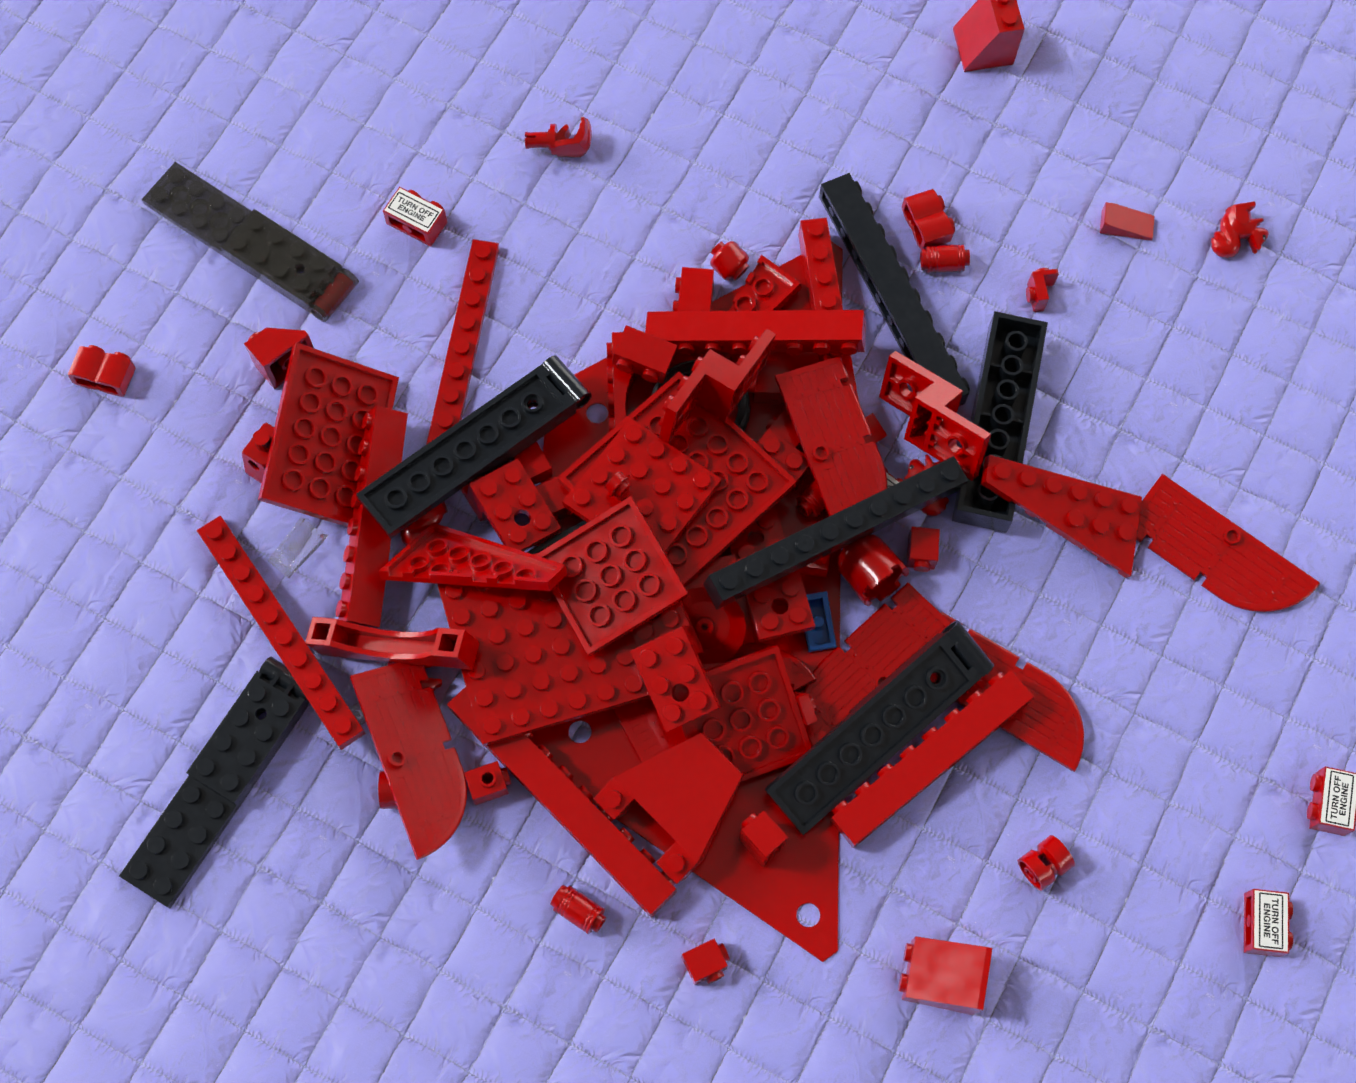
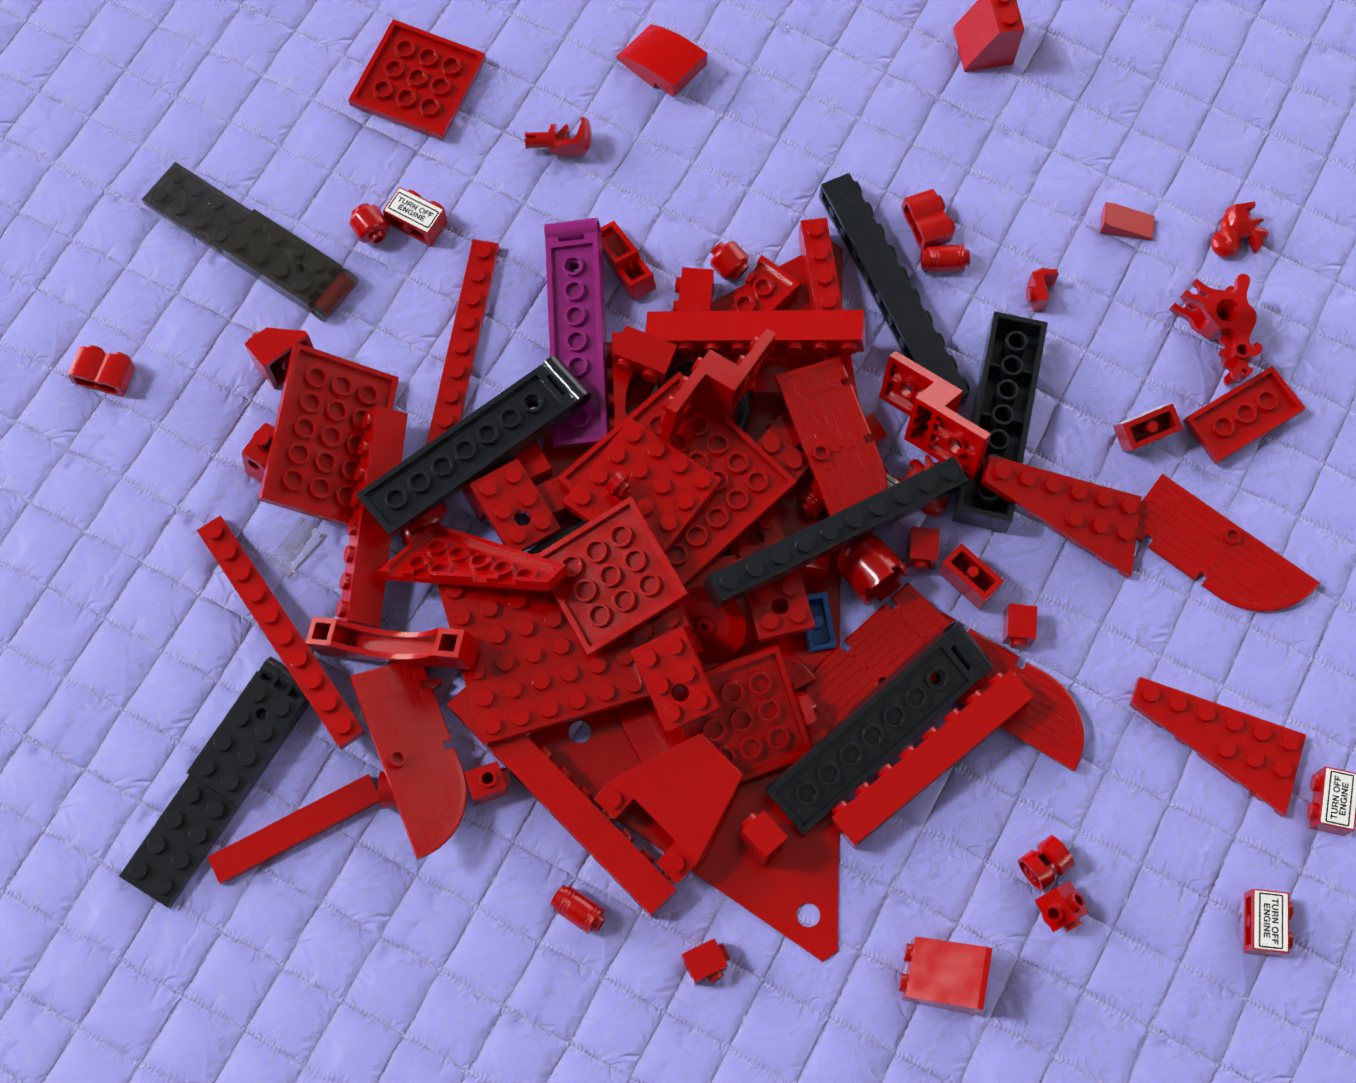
none -> red tile [207,774,379,885]
none -> red plate [348,19,486,140]
none -> red head [349,203,389,244]
none -> magenta hinge [544,217,609,449]
none -> red slope [600,221,657,301]
none -> red slope [616,24,708,97]
none -> red brick [938,543,1004,610]
none -> red brick [1002,603,1037,649]
none -> red brick [1034,881,1089,932]
none -> red brick [1113,403,1183,451]
none -> red wing [1129,677,1306,817]
none -> red animal [1169,273,1263,386]
none -> red plate [1183,366,1306,465]

